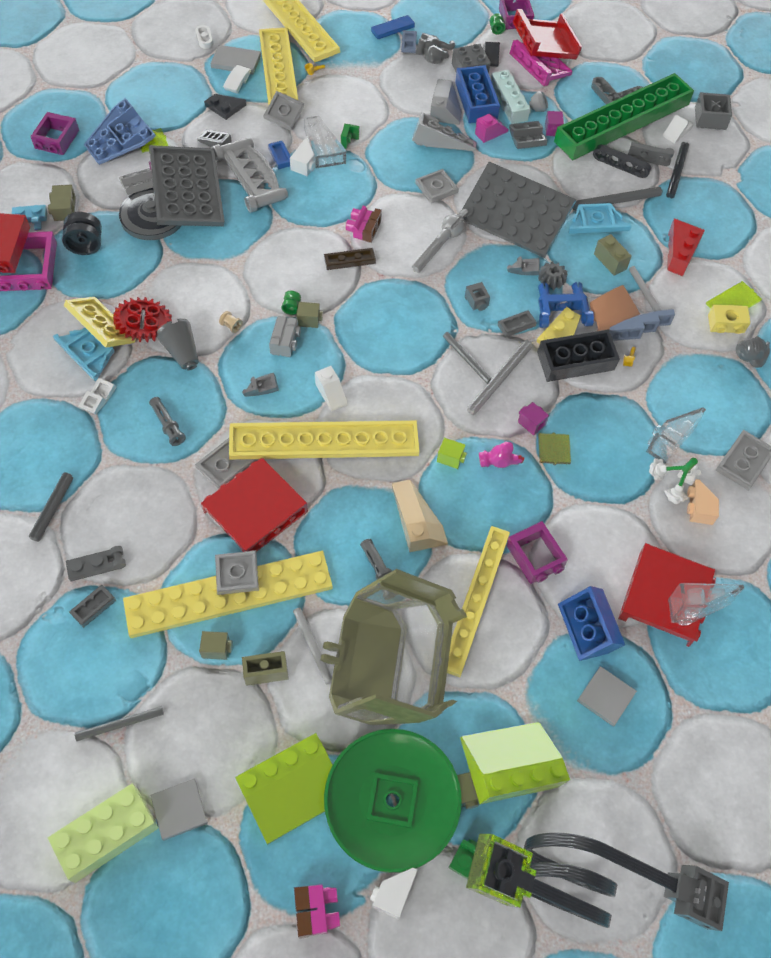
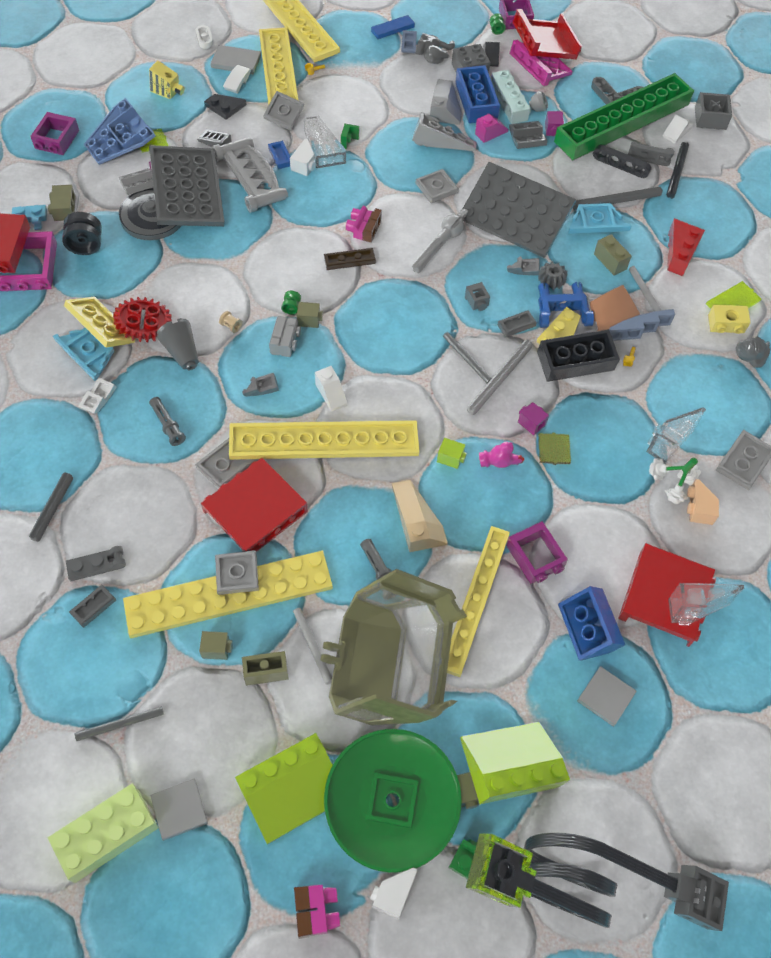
none -> light yellow torso [149,60,185,99]

